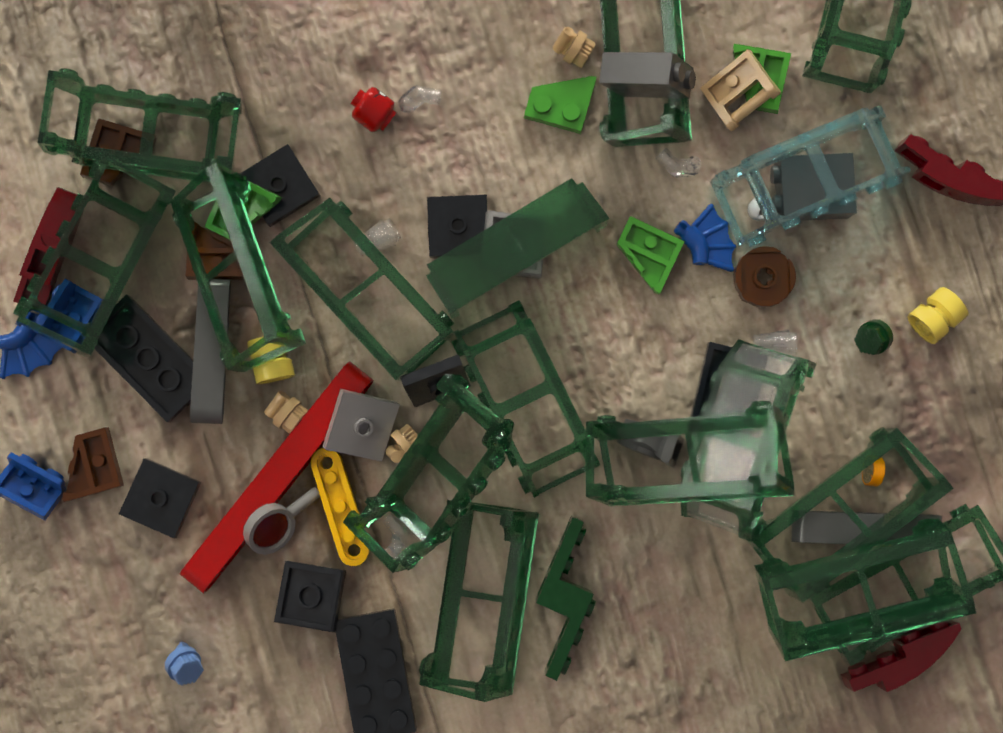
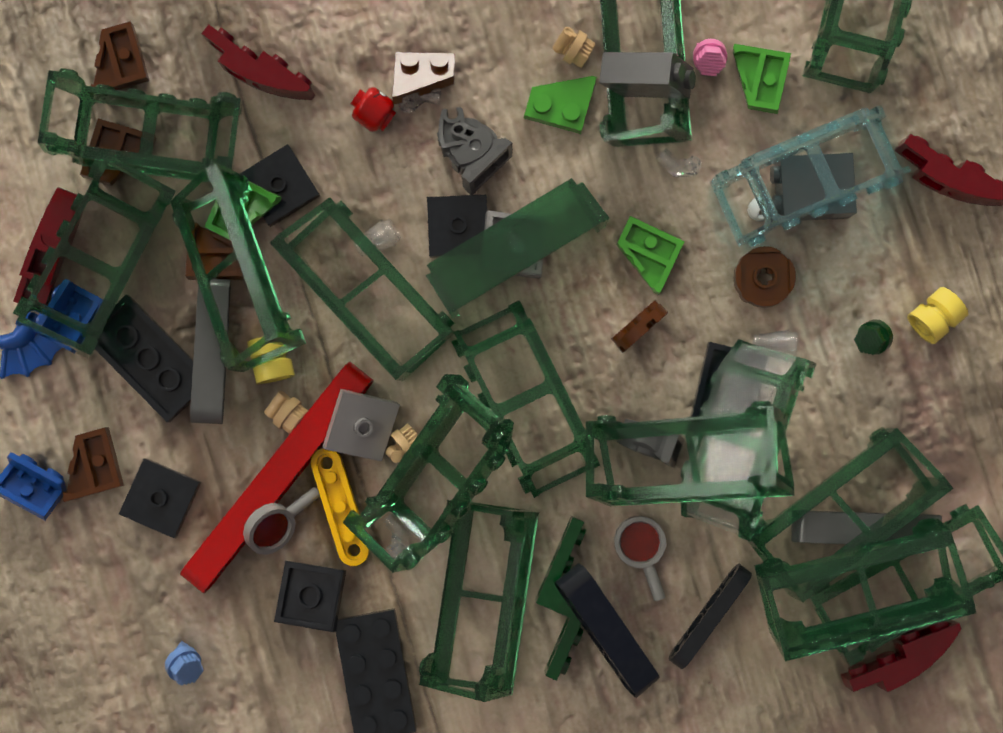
black plate [400,355,471,407] -> none
blue arm [674,204,736,272] -> none
tan plate [700,49,781,131] -> none
light orange tile [862,455,885,487] -> none
none -> reddish brown wing [90,21,150,97]
none -> dark red slope [201,24,316,100]
none -> wing [392,52,455,104]
none -> dark grey piece [437,107,513,196]
none -> black beam [554,563,660,698]
none -> reddish brown plate [611,300,668,353]
none -> piece [614,516,666,601]
none -> black beam [669,563,752,669]
none -> bright pink piece [693,39,727,76]

